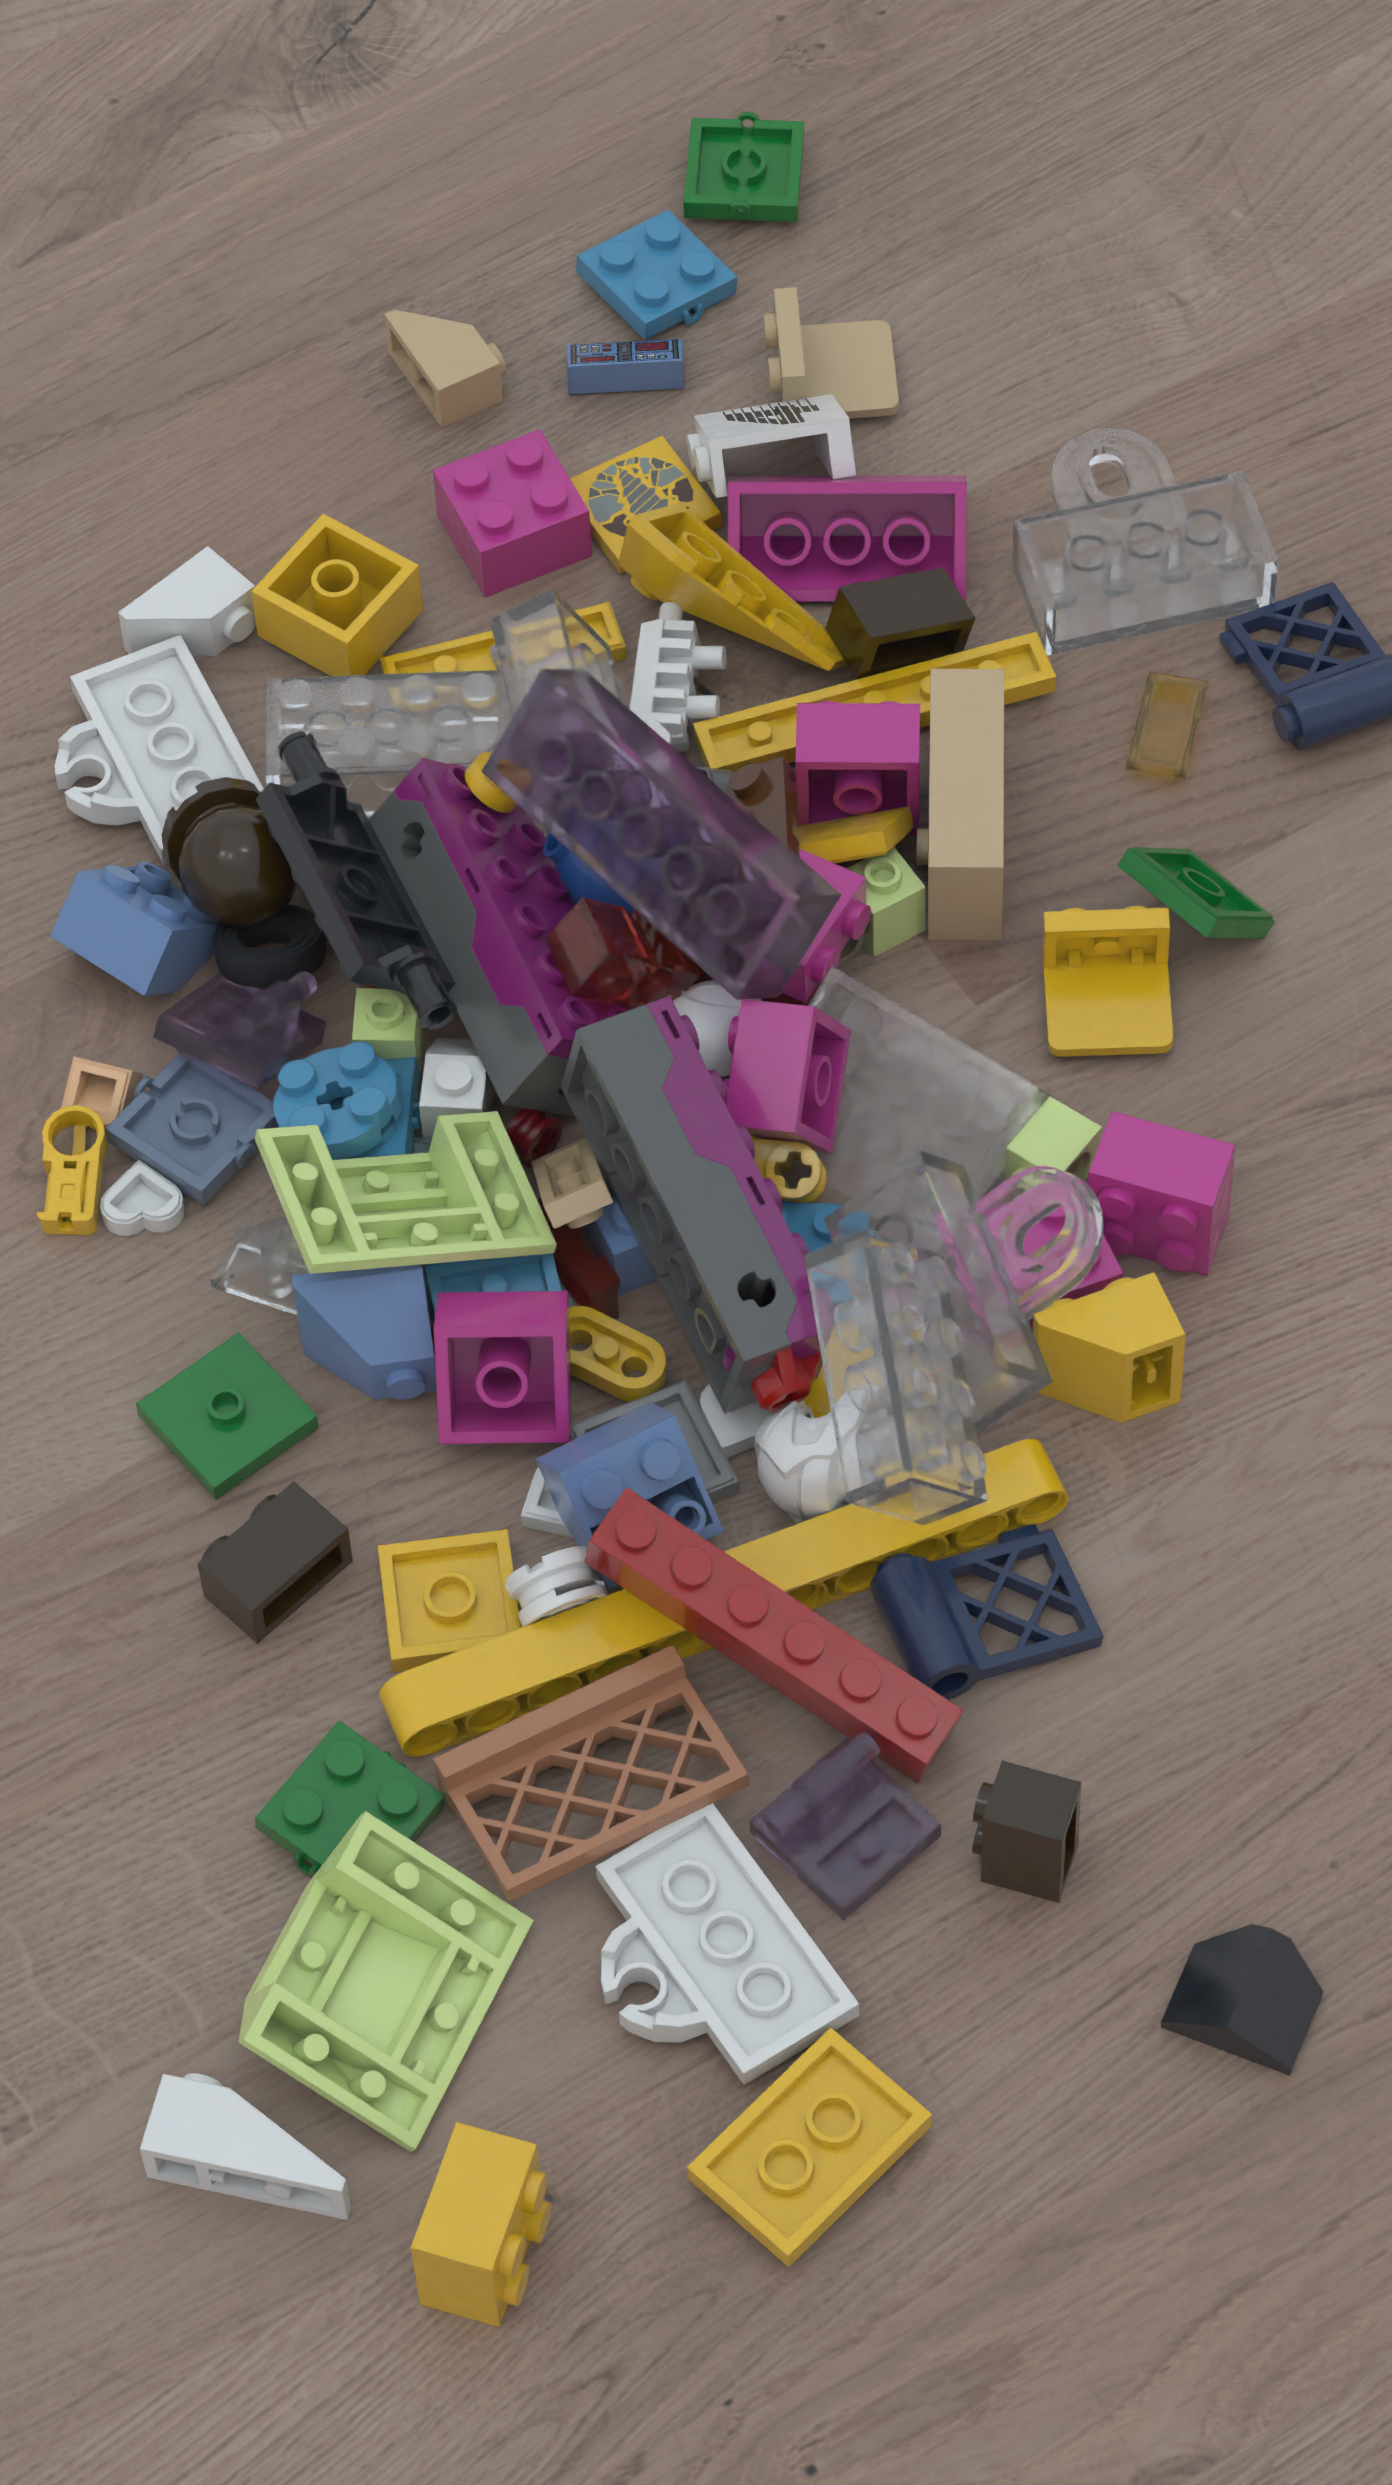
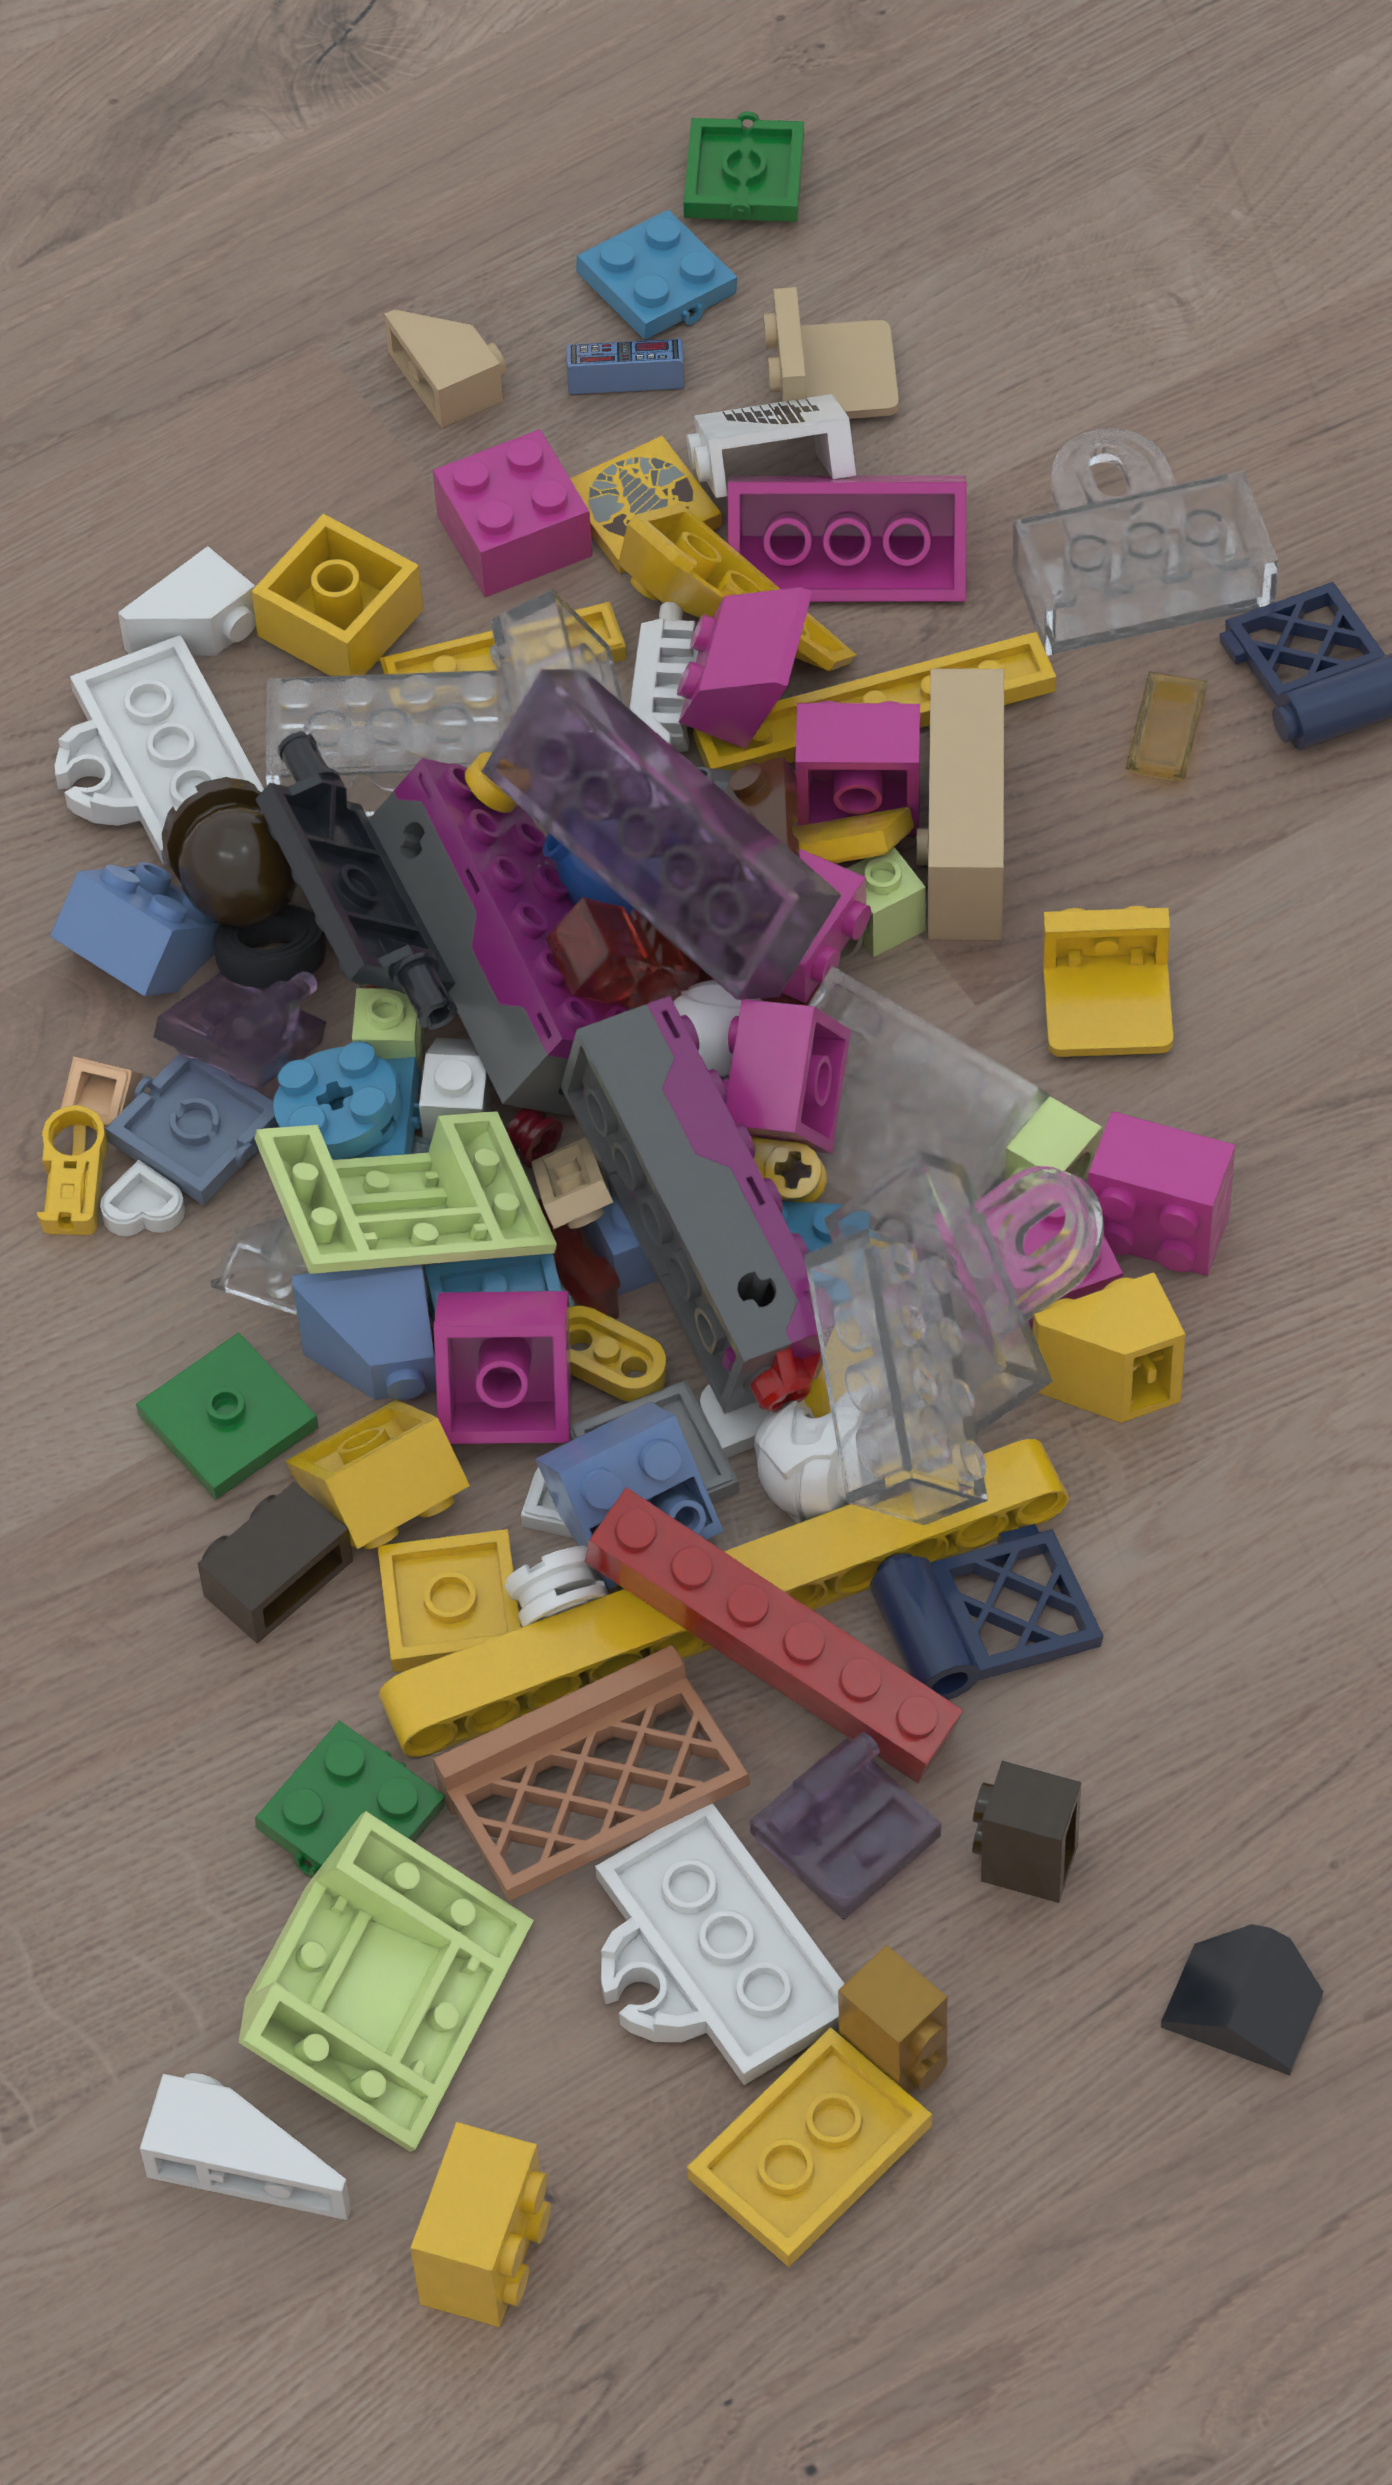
dark brown piece [825,567,975,680] -> none
green plate [1117,847,1275,939] -> none
none -> yellow slope [285,1399,470,1549]
none -> dark pink slope [677,587,813,749]
none -> pearl gold piece [838,1944,948,2094]

